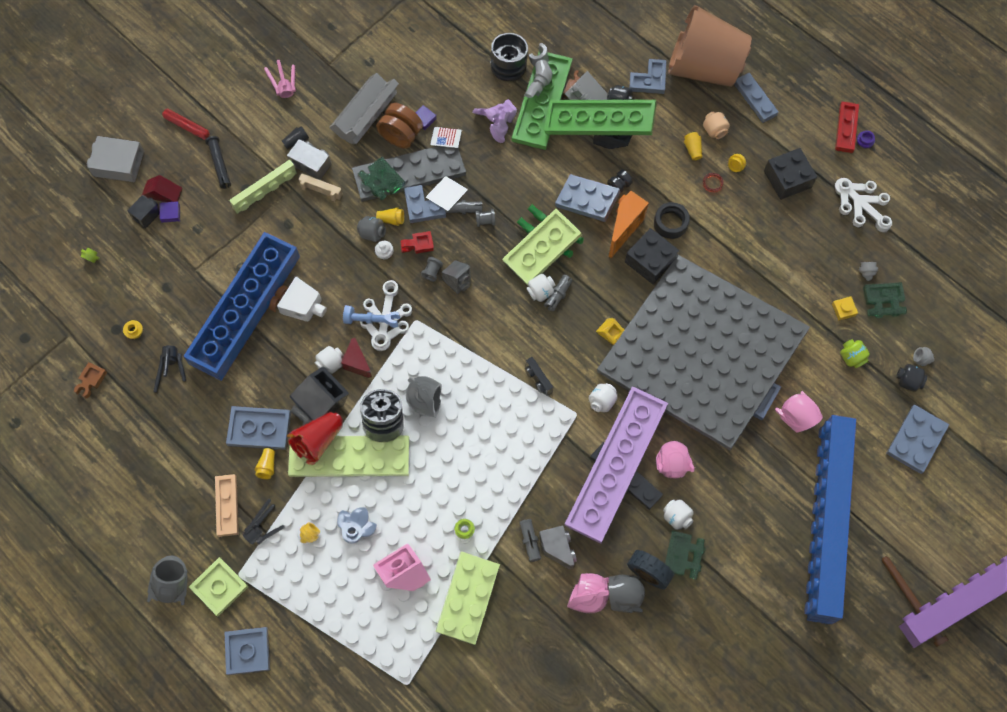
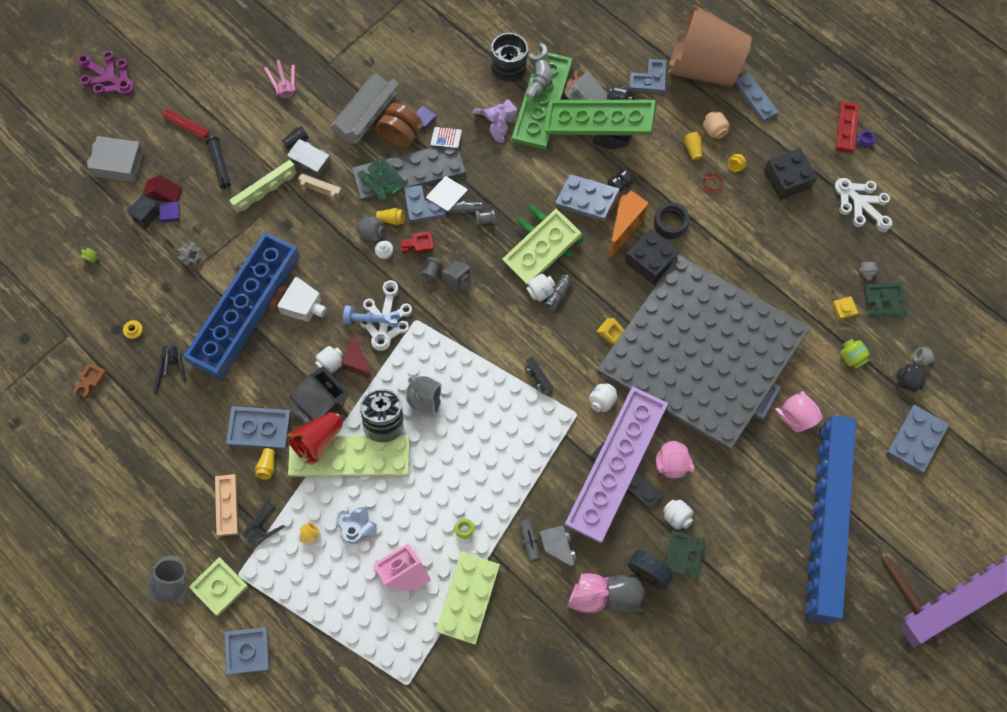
none -> magenta plant [77,50,134,96]
none -> light grey gear [177,242,202,265]

